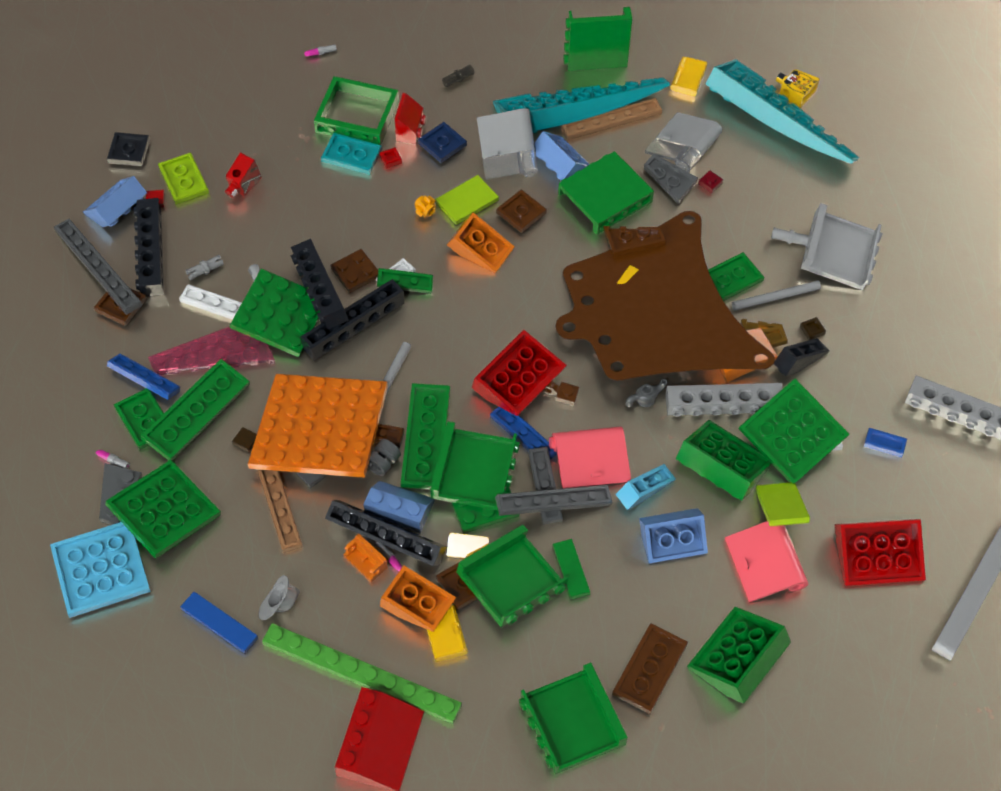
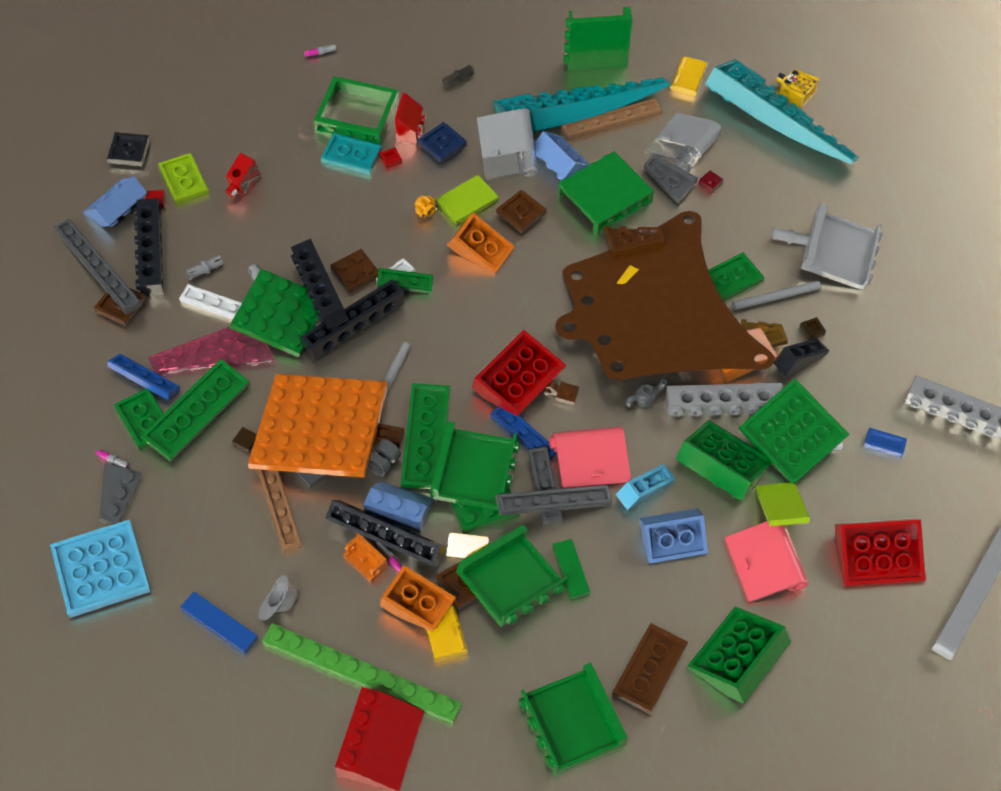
green plate [105,460,221,559] -> none

